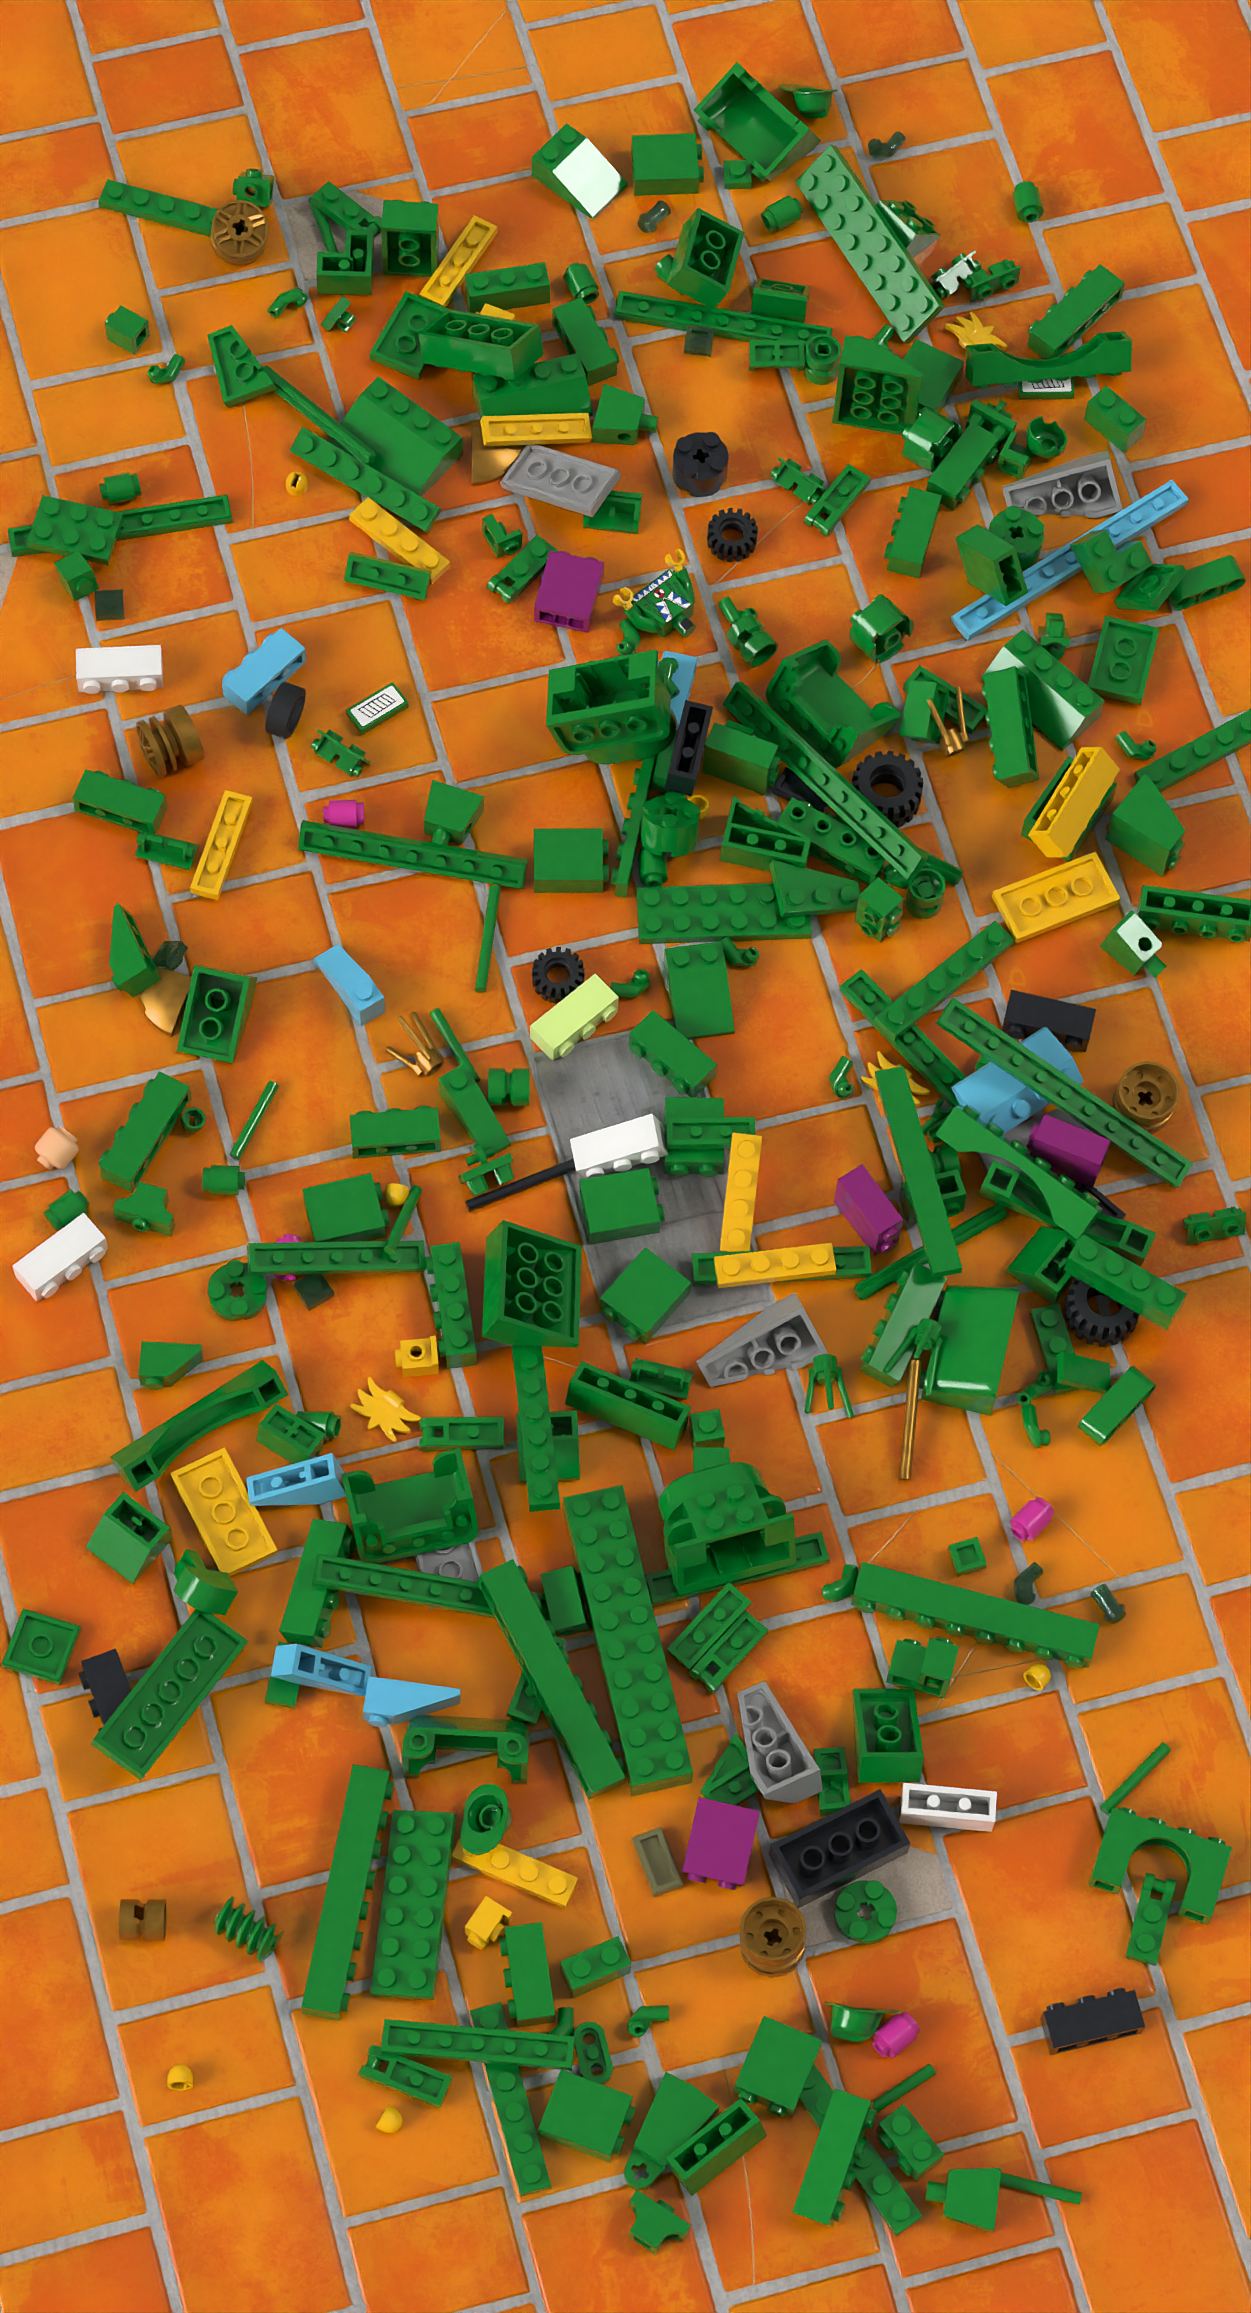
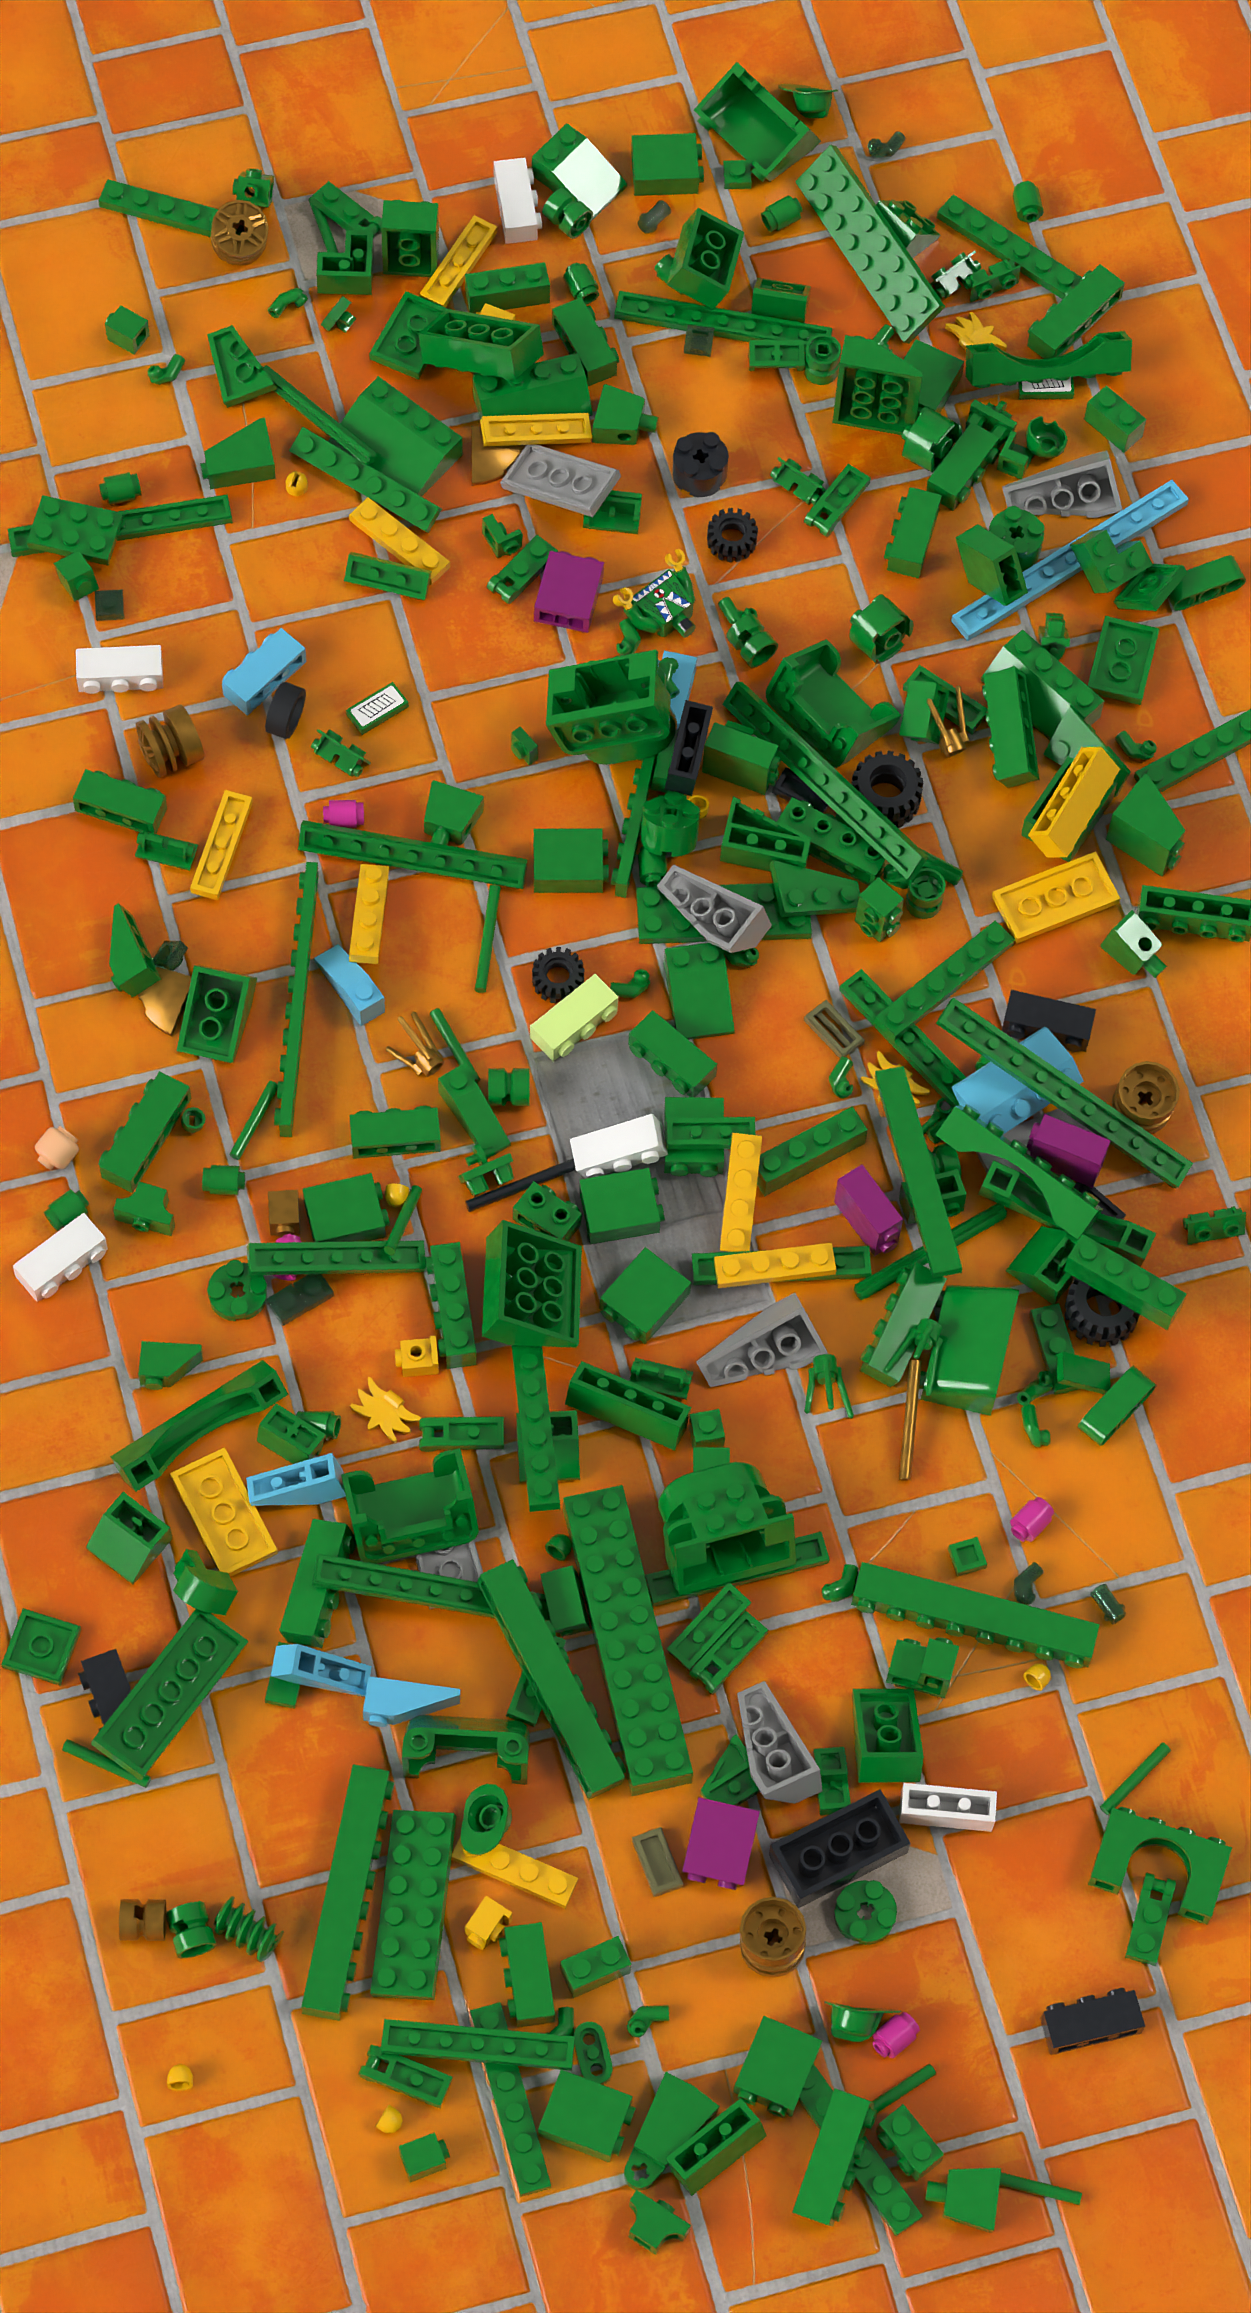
none -> green bar [62,1739,151,1788]
none -> green wheel [165,1901,217,1959]
none -> green slope [200,418,276,490]
none -> clear green plate [266,1284,308,1326]
none -> pearl gold brick [268,1190,300,1238]
none -> green plate [274,862,319,1137]
none -> yellow plate [349,864,389,964]
none -> green brick [399,2132,450,2183]
none -> white brick [494,158,542,244]
none -> green plate [511,726,538,765]
none -> green brick [513,1181,582,1241]
none -> green wheel [542,188,593,239]
none -> green hinge [545,1534,572,1561]
none -> light grey wedge [657,864,772,953]
none -> green brick [757,1106,868,1197]
none -> olive tile [804,1000,865,1058]
none -> green plate [937,194,1082,300]
none -> green wing [1043,705,1131,797]

